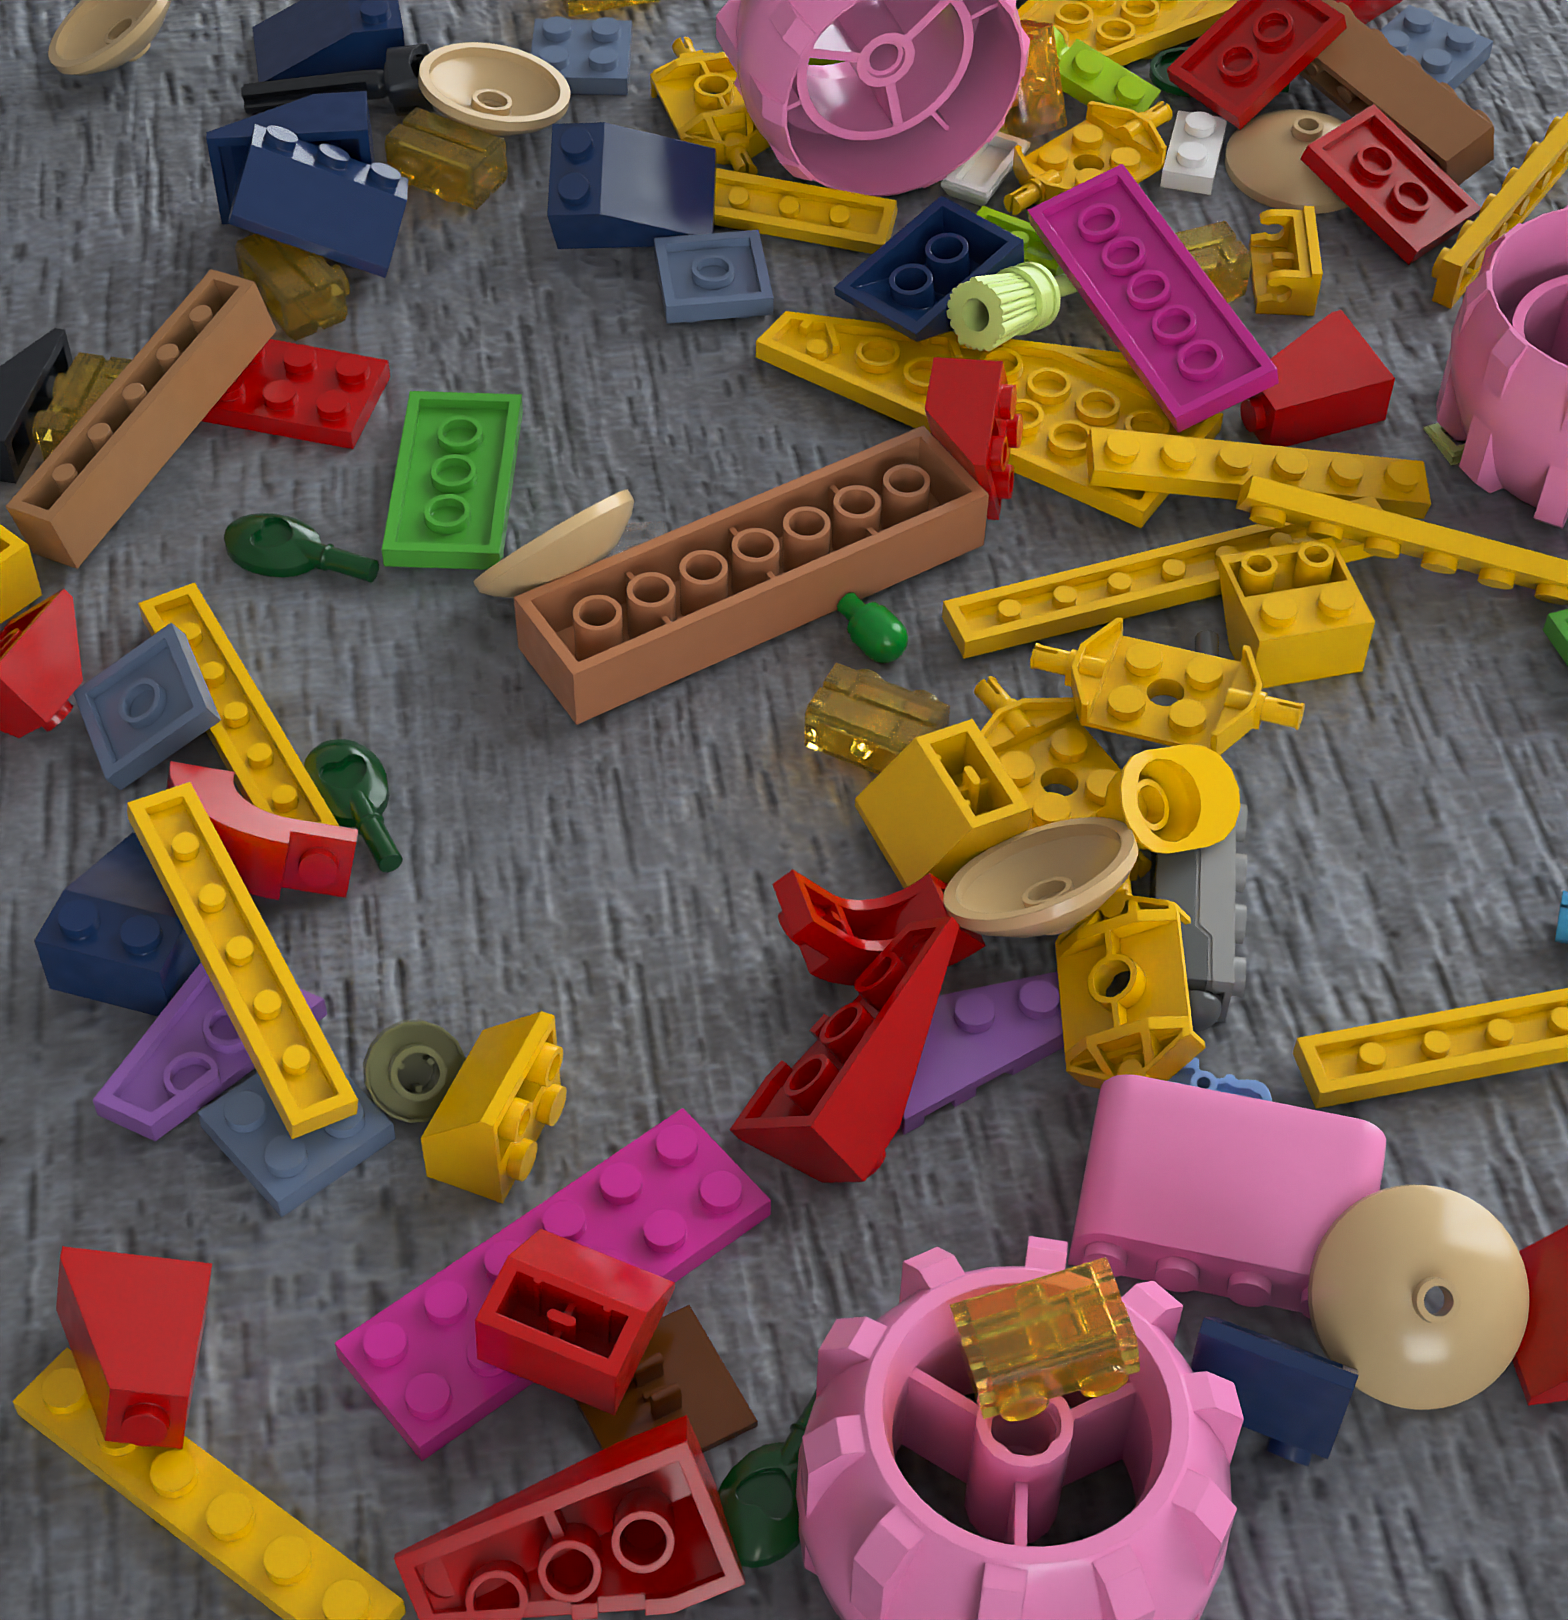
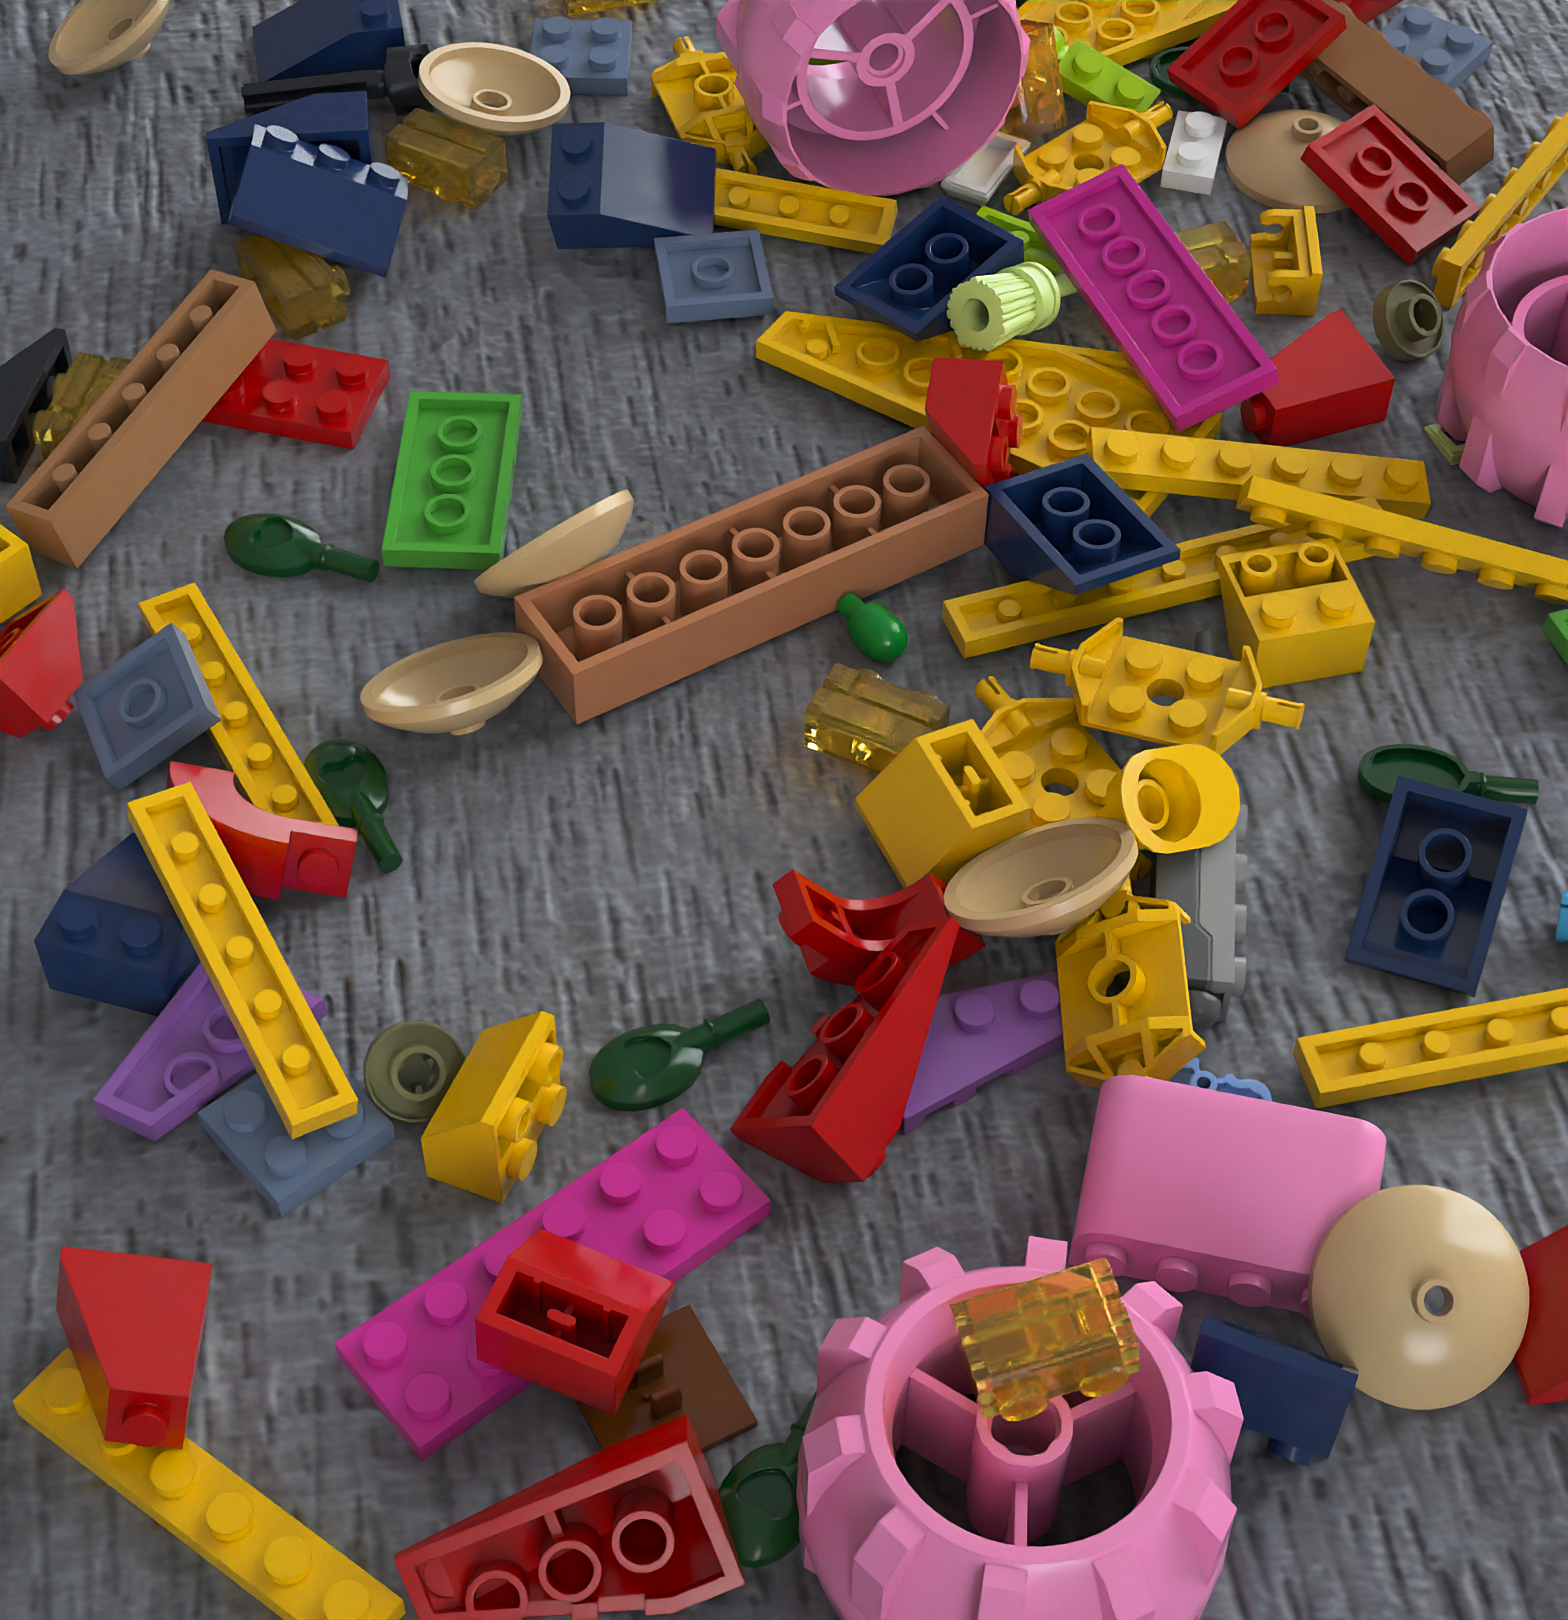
none -> tan dish [360,632,543,735]
none -> dark green piece [589,999,770,1112]
none -> dark blue slope [984,453,1181,595]
none -> dark blue slope [1344,775,1528,998]
none -> dark green piece [1357,744,1539,804]
none -> olive plate [1372,279,1444,363]

